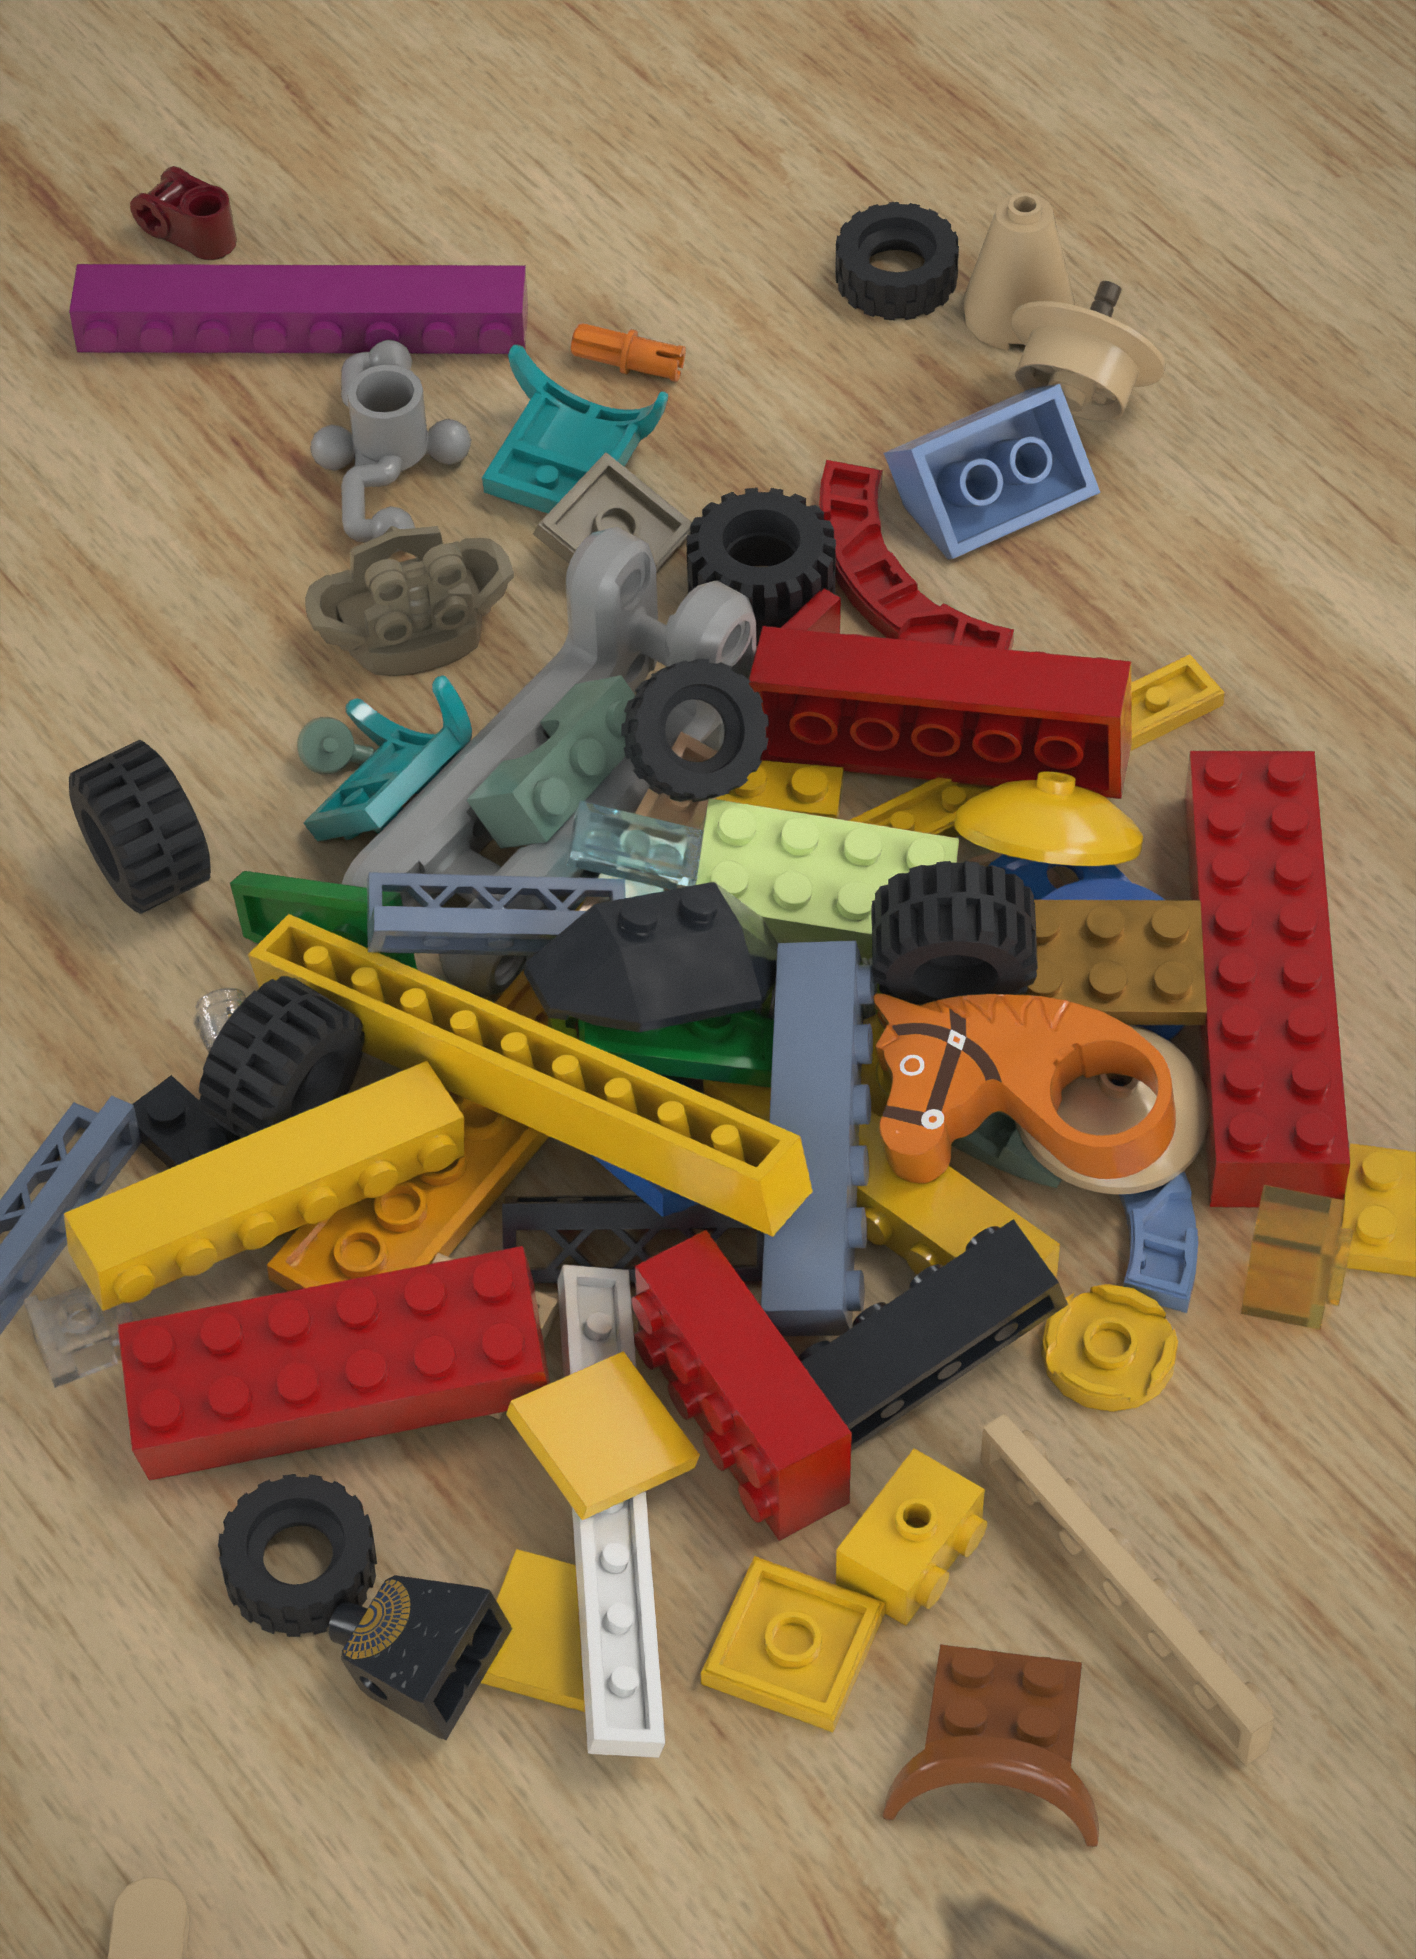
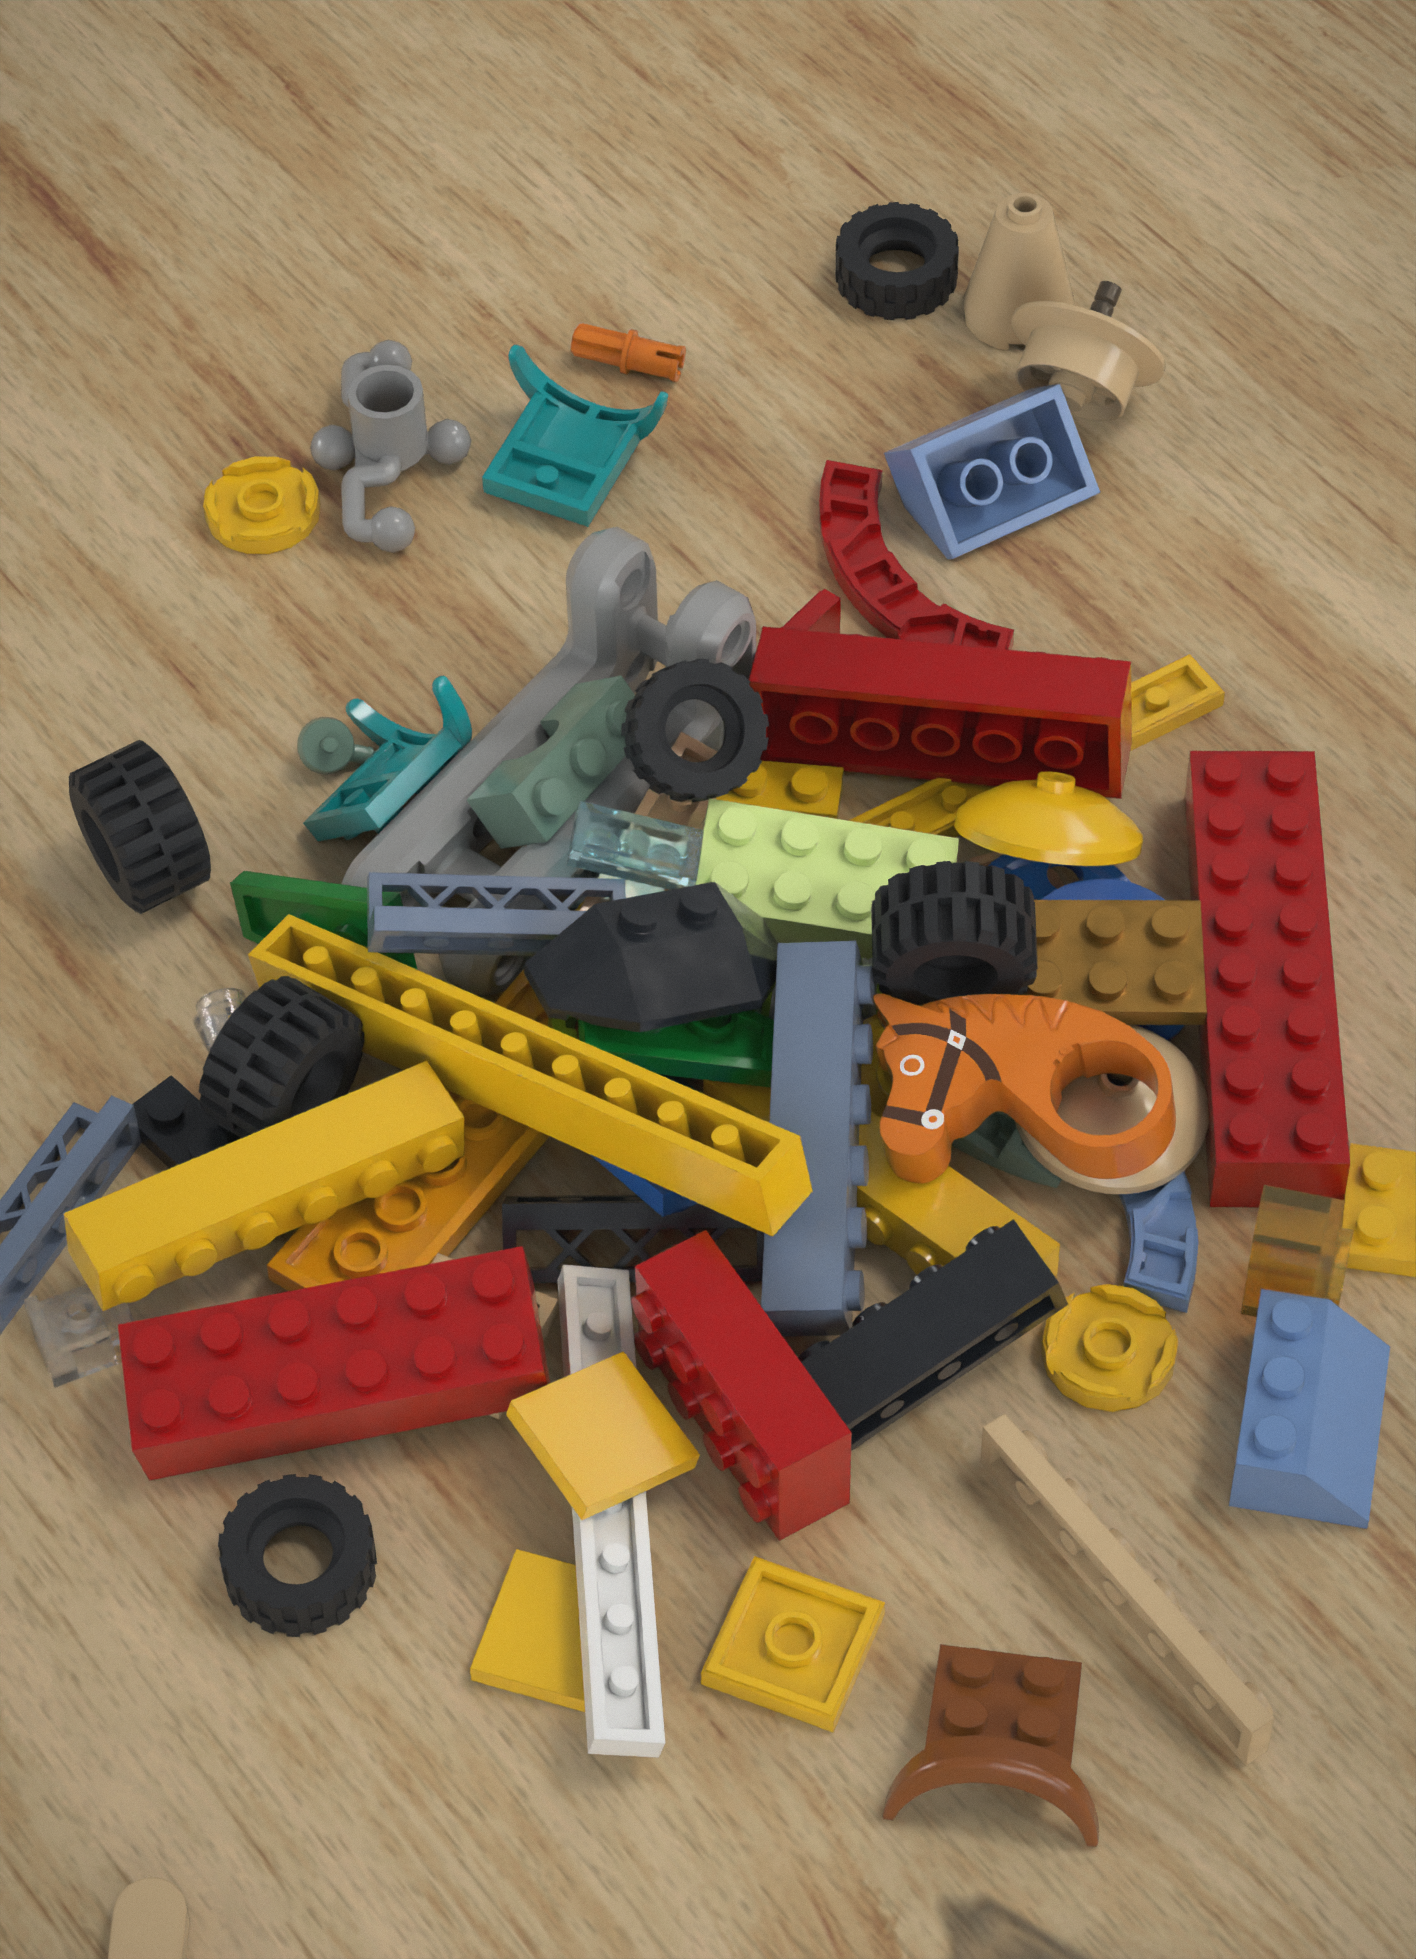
magenta brick [69,264,528,354] -> none
dark red piece [130,166,237,260] -> none
dark tan piece [305,526,514,676] -> none
black torso [329,1575,513,1740] -> none
dark tan tile [533,452,692,573] -> none
black tyre [686,487,836,646] -> none
yellow brick [836,1448,988,1626] -> none
none -> yellow tile [203,456,321,554]
none -> medium blue slope [1229,1289,1390,1529]

